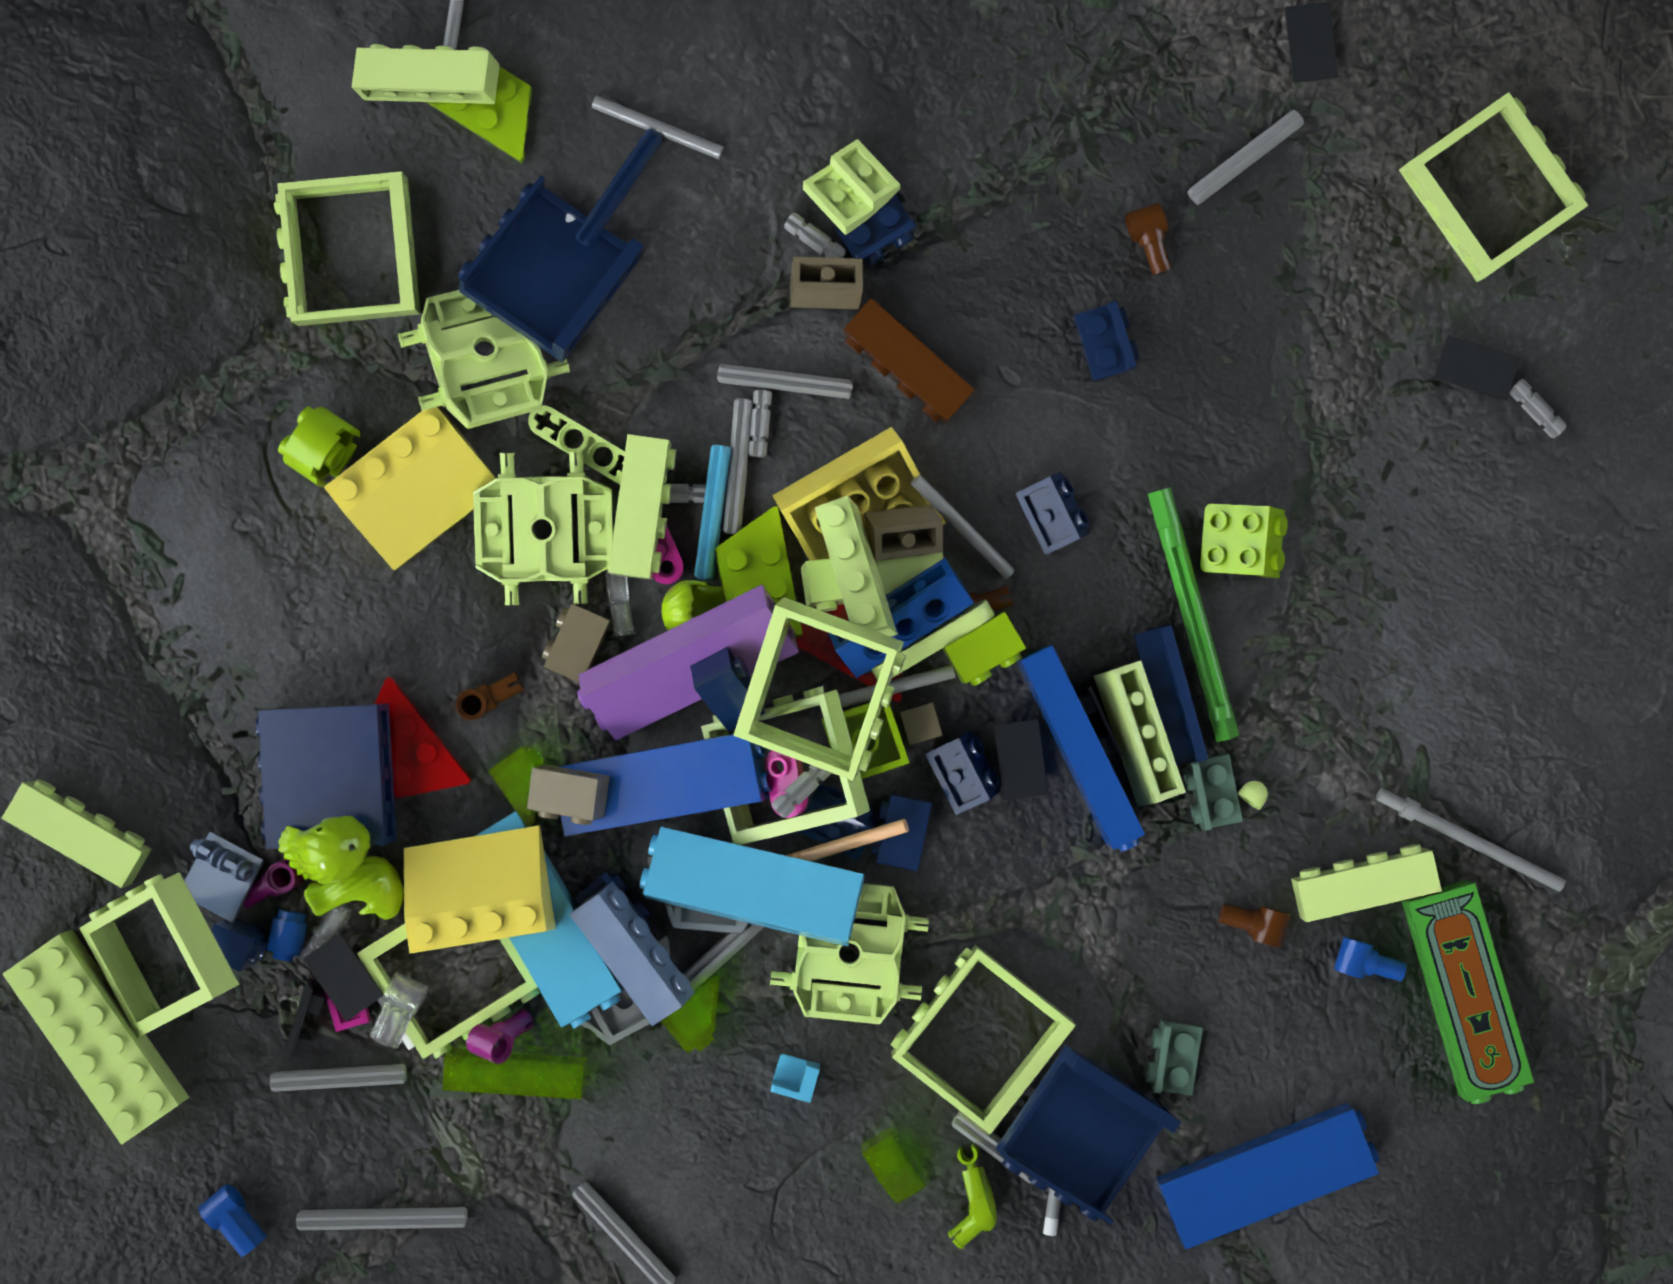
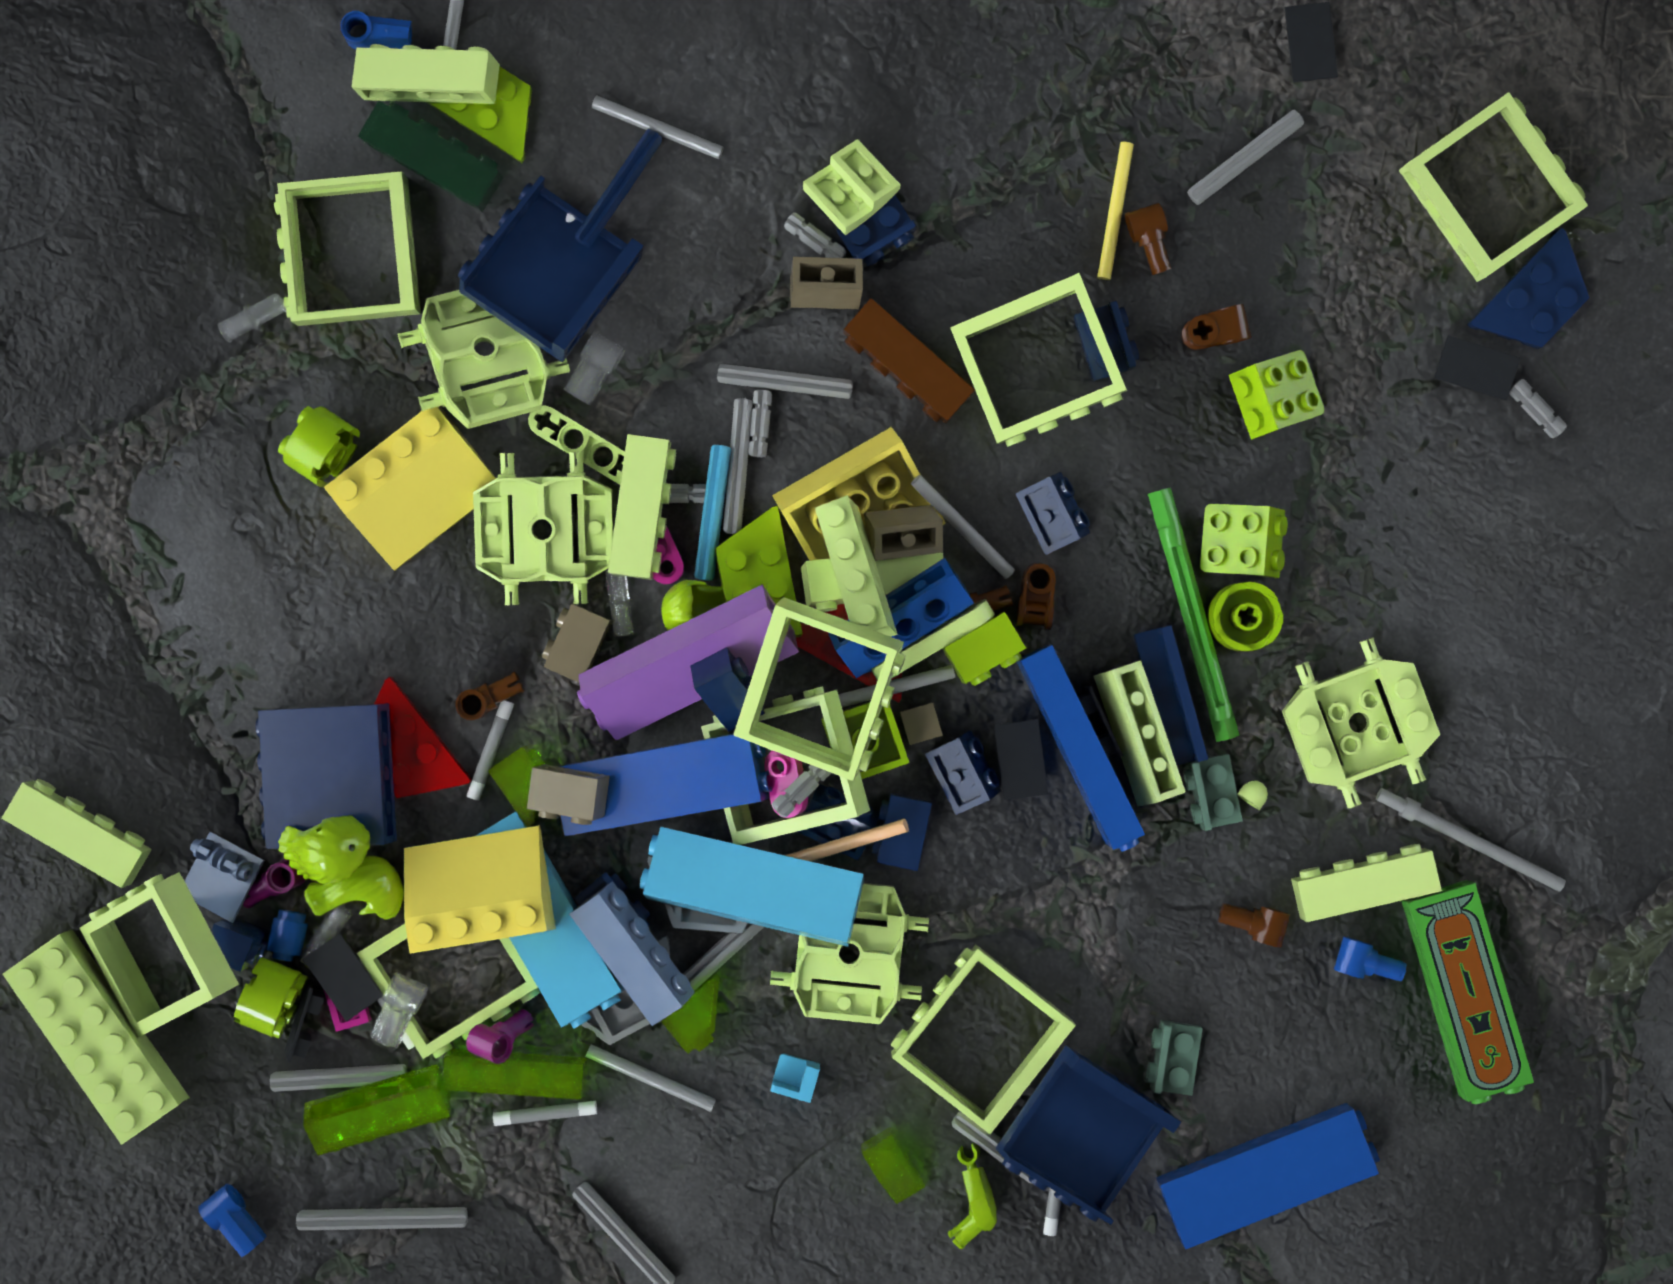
none -> clear axle [218,294,286,343]
none -> lime brick [234,957,309,1039]
none -> clear neon green brick [303,1064,451,1156]
none -> blue piece [340,11,412,50]
none -> clear green brick [358,100,503,213]
none -> light grey bar [467,700,514,801]
none -> light grey bar [493,1100,597,1126]
none -> clear piece [564,331,626,405]
none -> light grey bar [585,1044,716,1112]
none -> yellowish green window [950,273,1127,447]
none -> reddish brown piece [1016,563,1056,630]
none -> light yellow bar [1097,142,1134,280]
none -> reddish brown piece [1181,304,1252,350]
none -> lime brick [1207,582,1283,651]
none -> lime bracket [1228,350,1324,440]
none -> yellowish green piece [1282,637,1440,808]
none -> dark blue wing [1467,227,1590,349]

